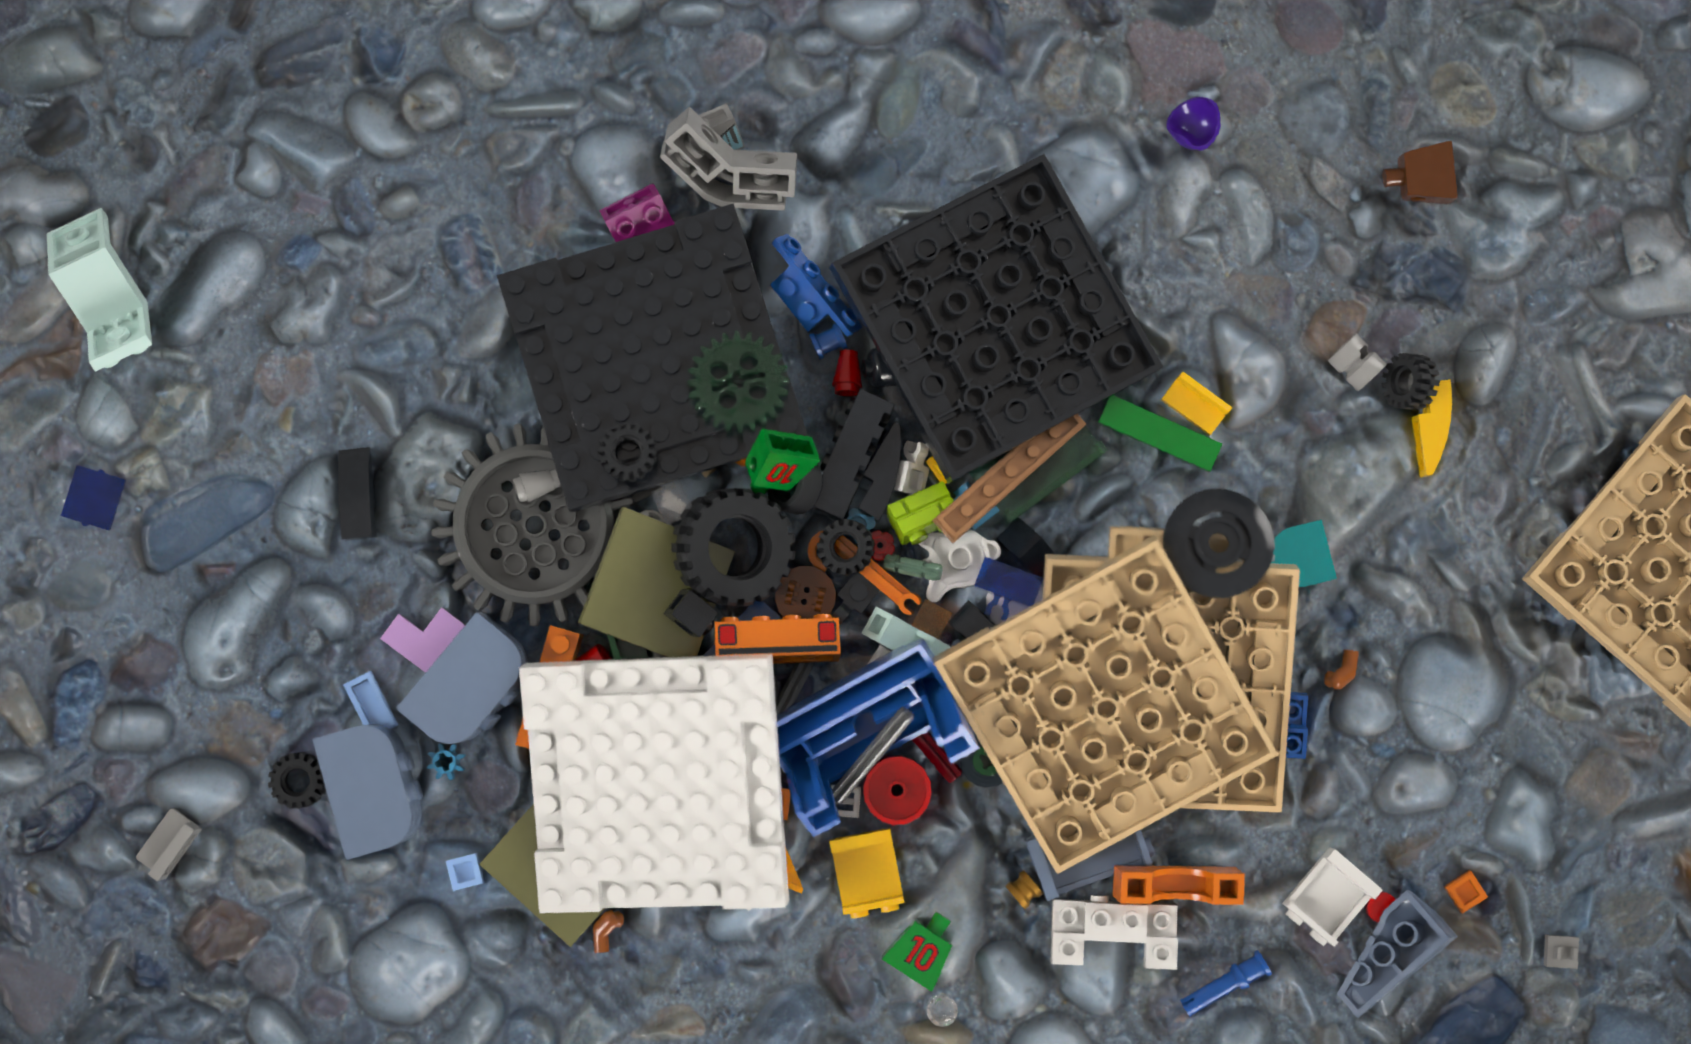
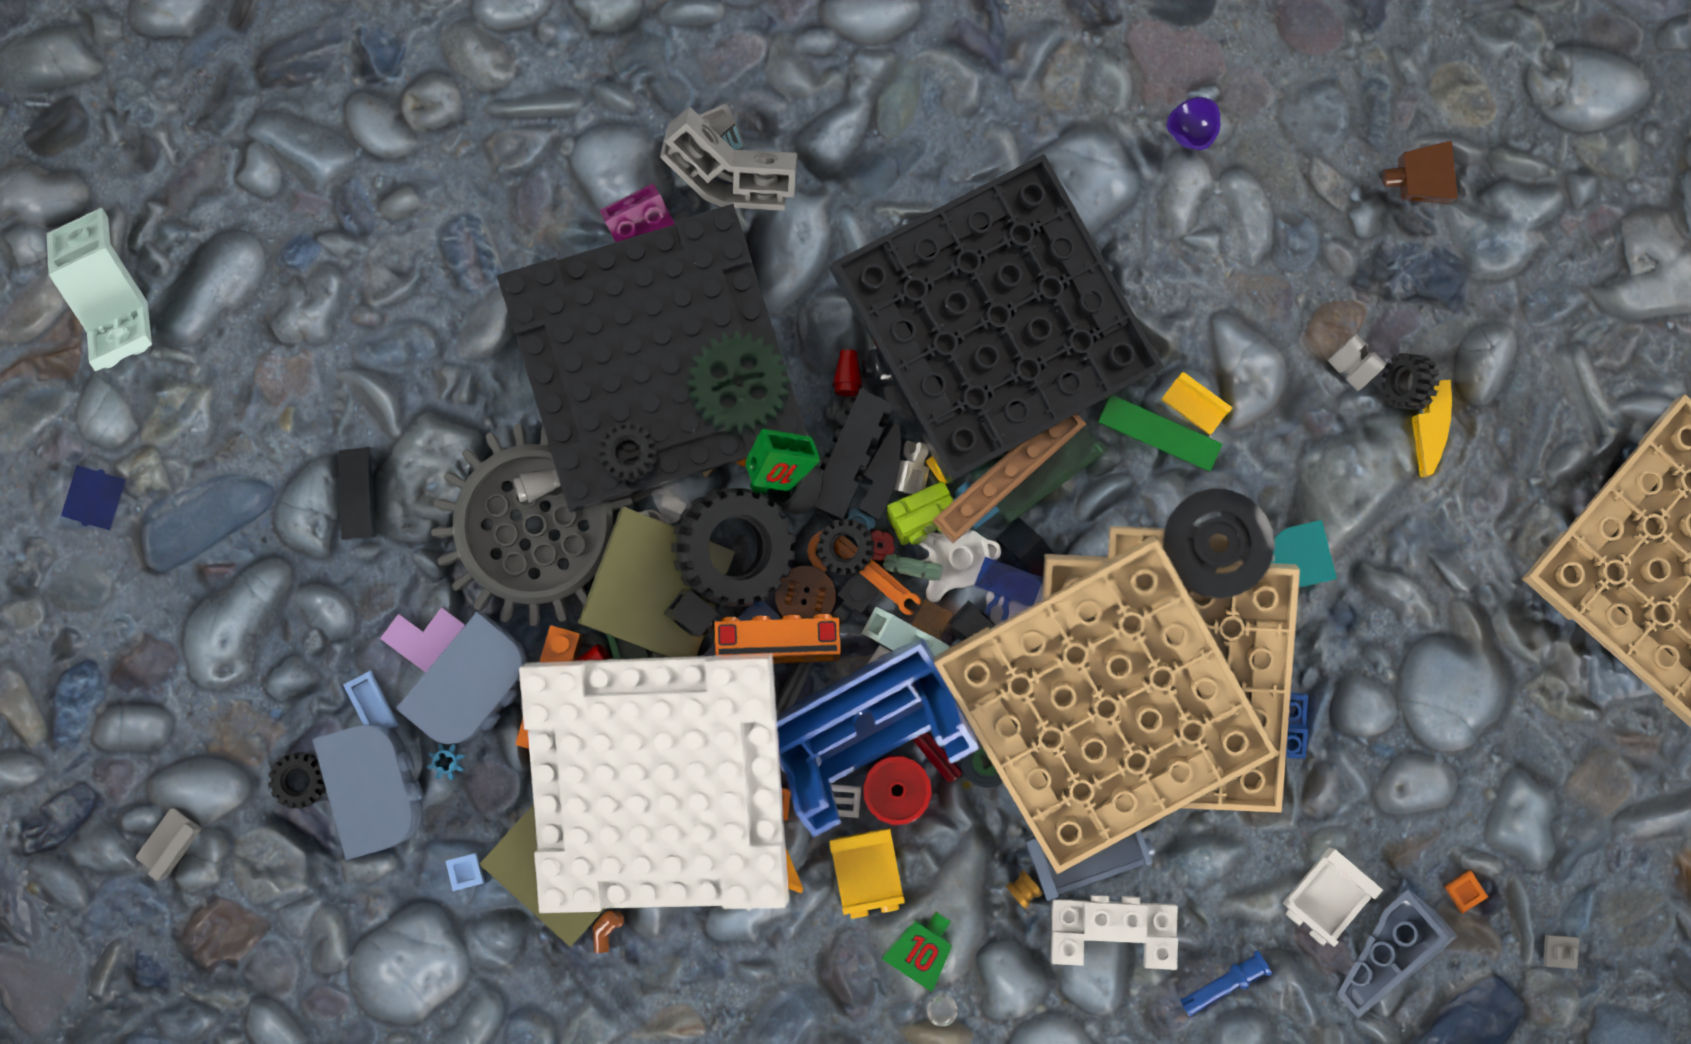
blue bracket [770,234,862,337] -> none
blue bush [809,323,848,360] -> none
dark grey axle [832,707,914,804] -> none
orange arch [1113,865,1245,905] -> none
dark orange arm [1324,649,1359,690] -> none
red tile [1365,891,1396,923] -> none

